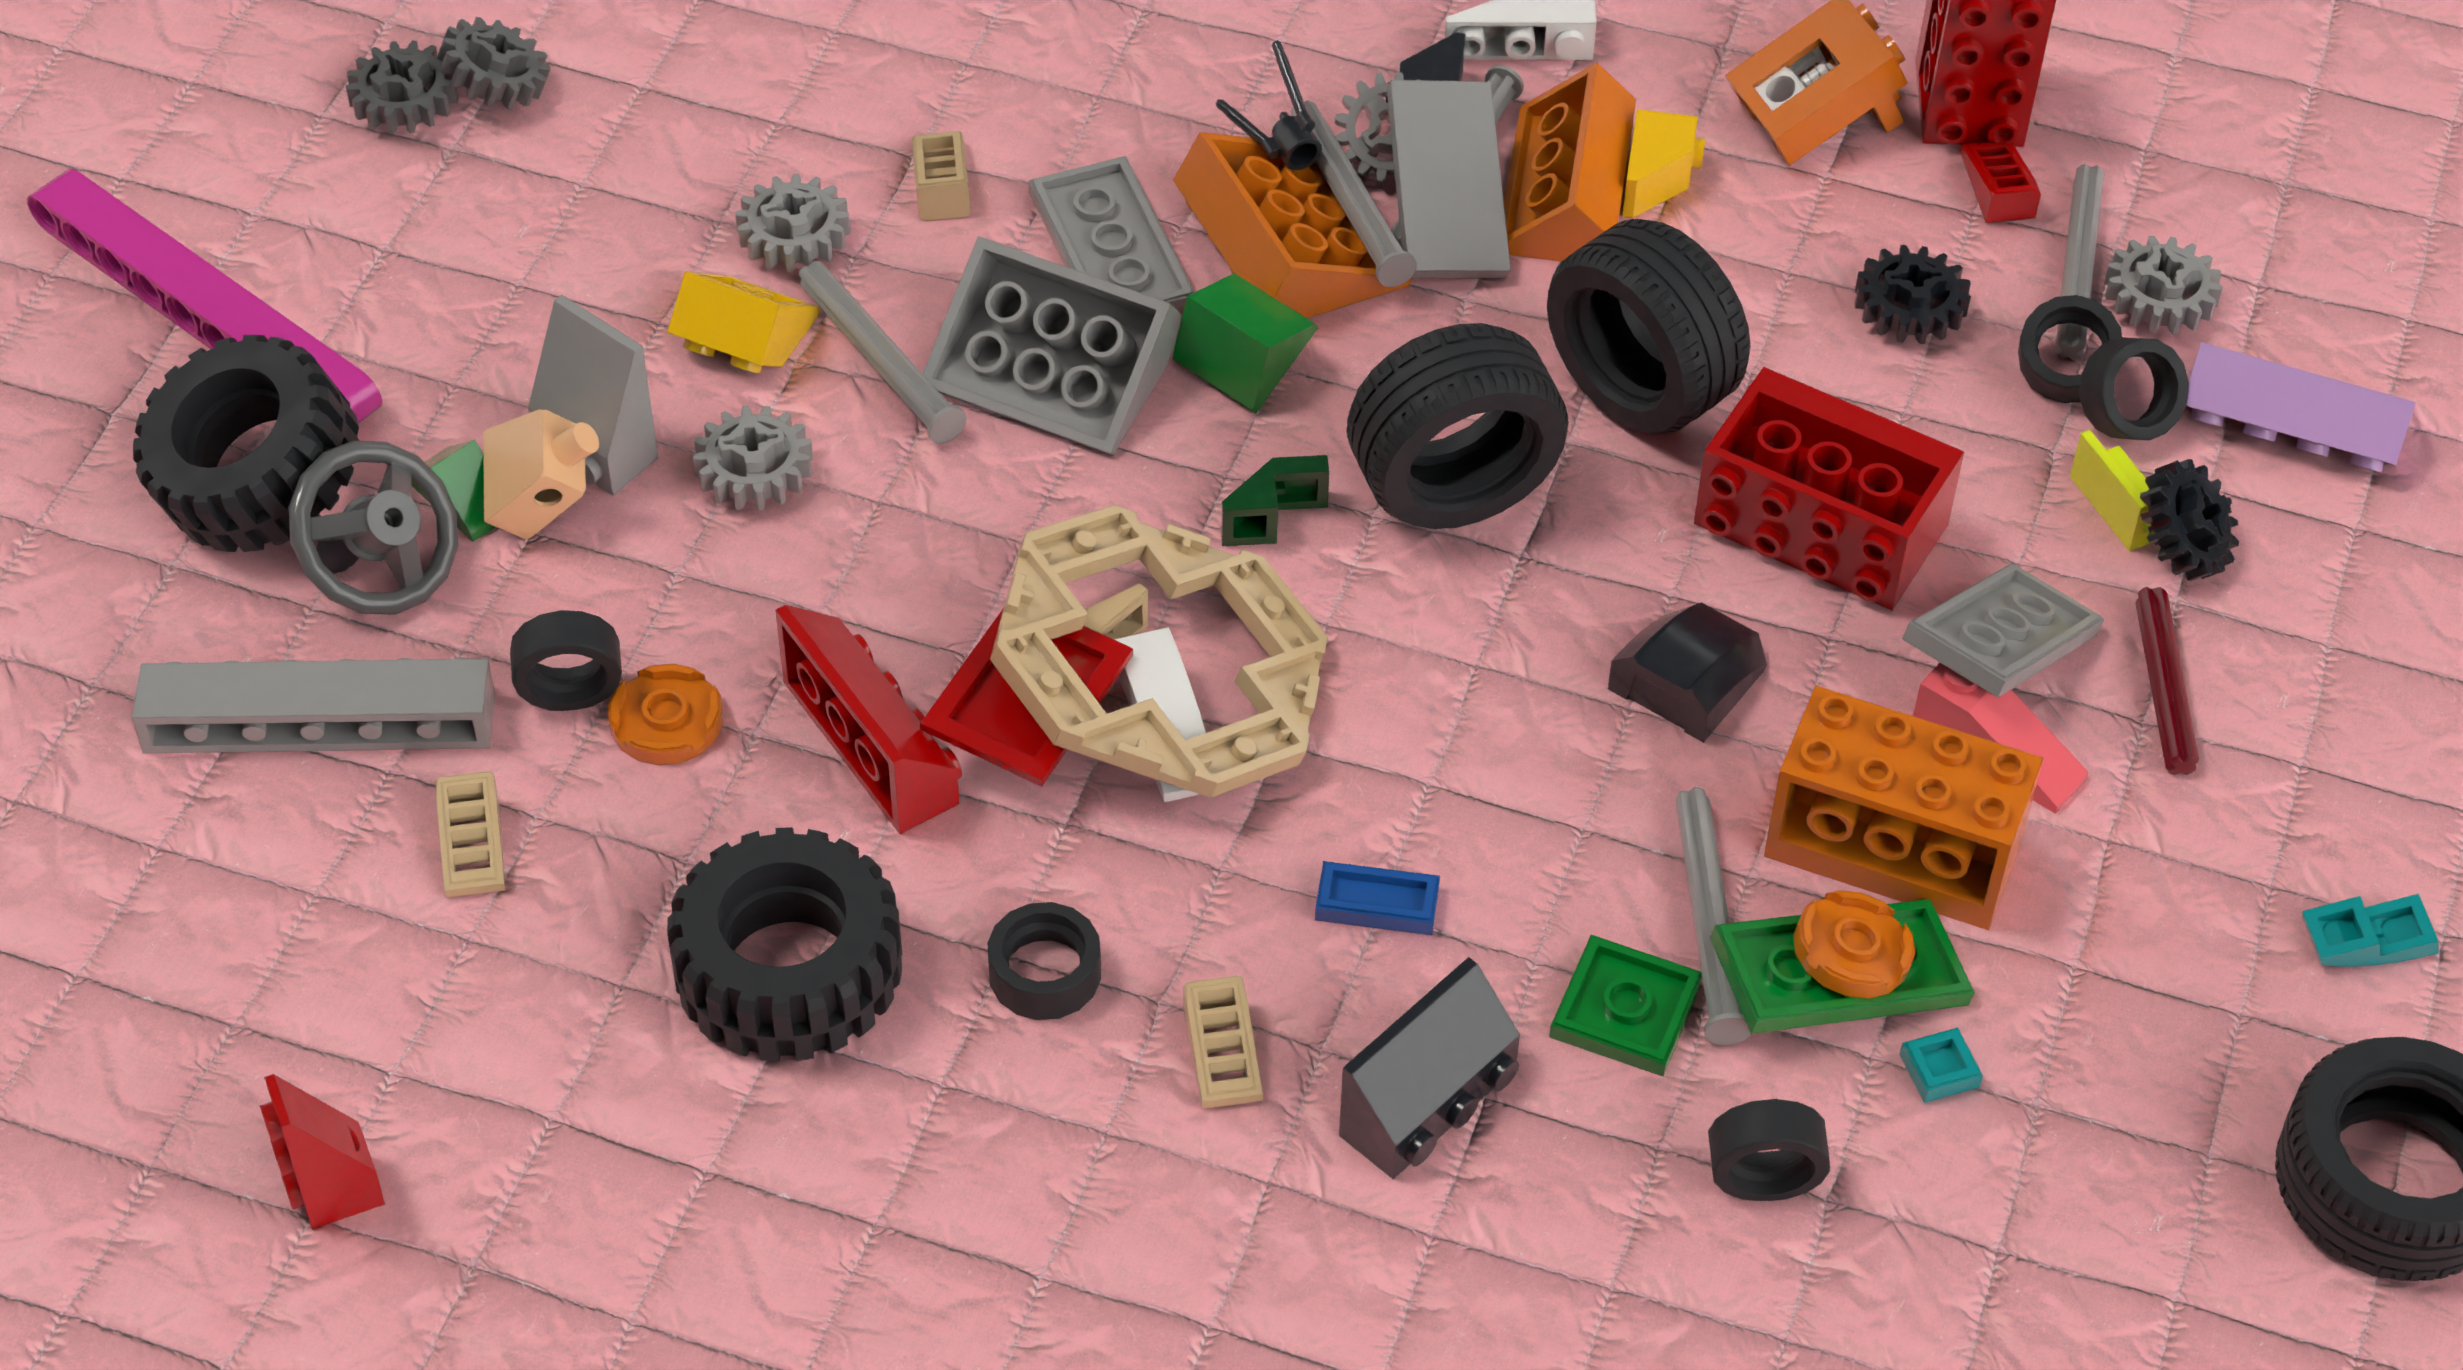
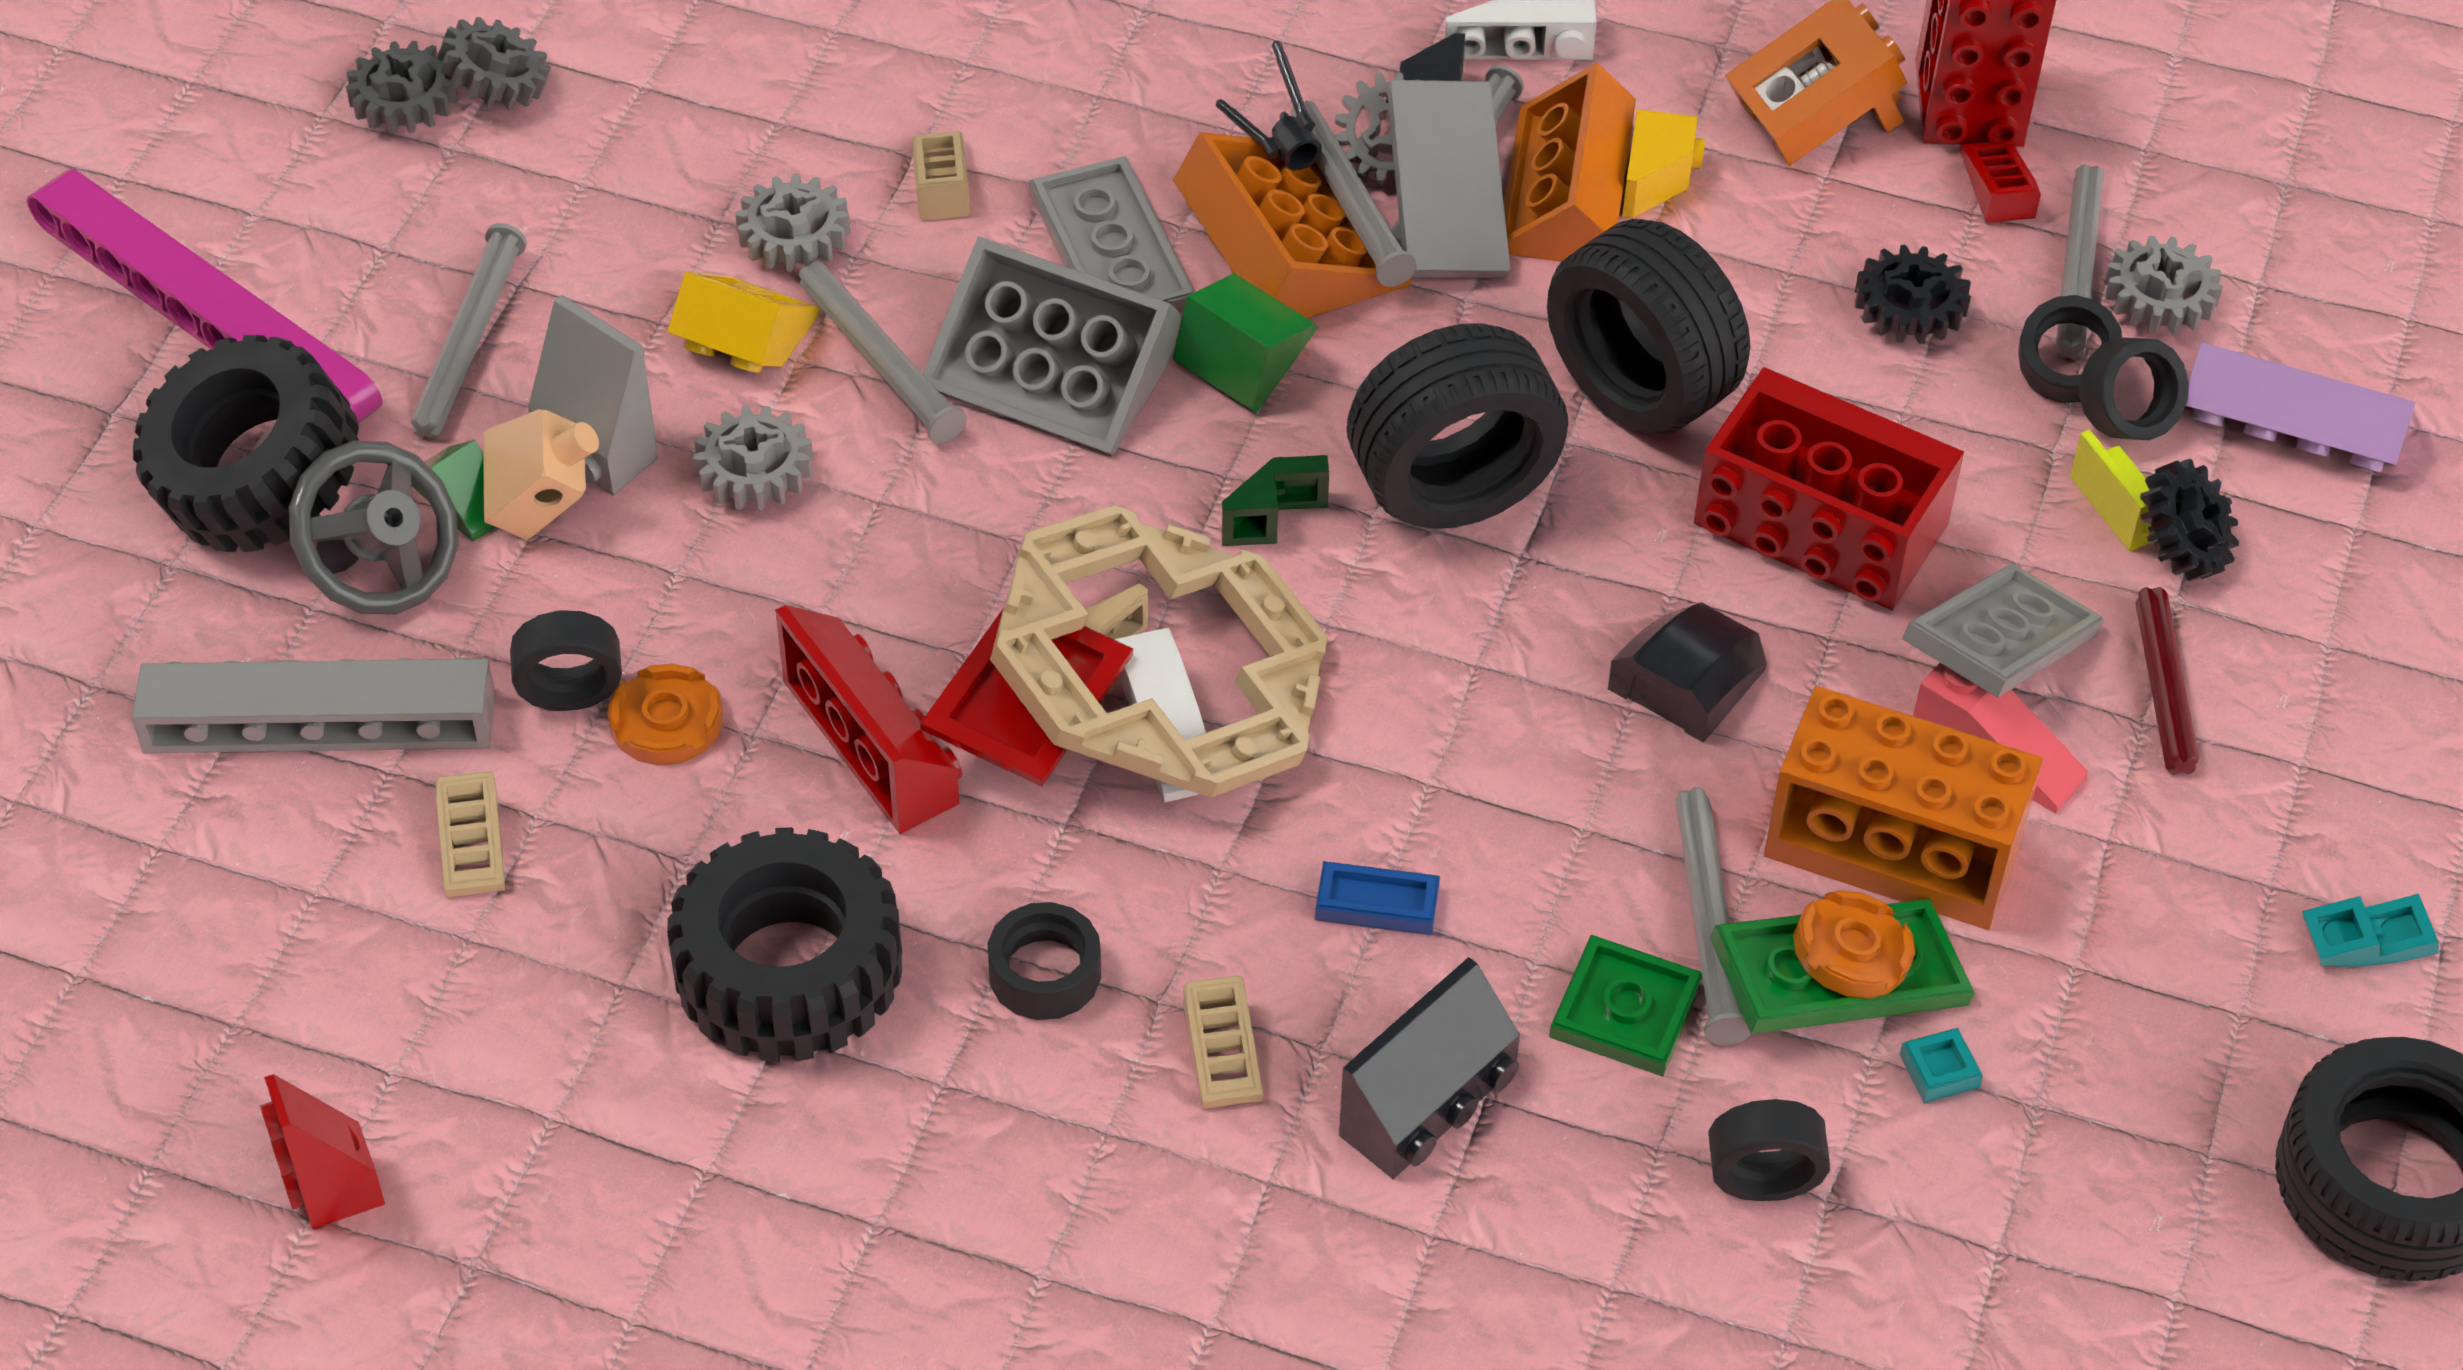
none -> light grey axle [411,223,527,439]

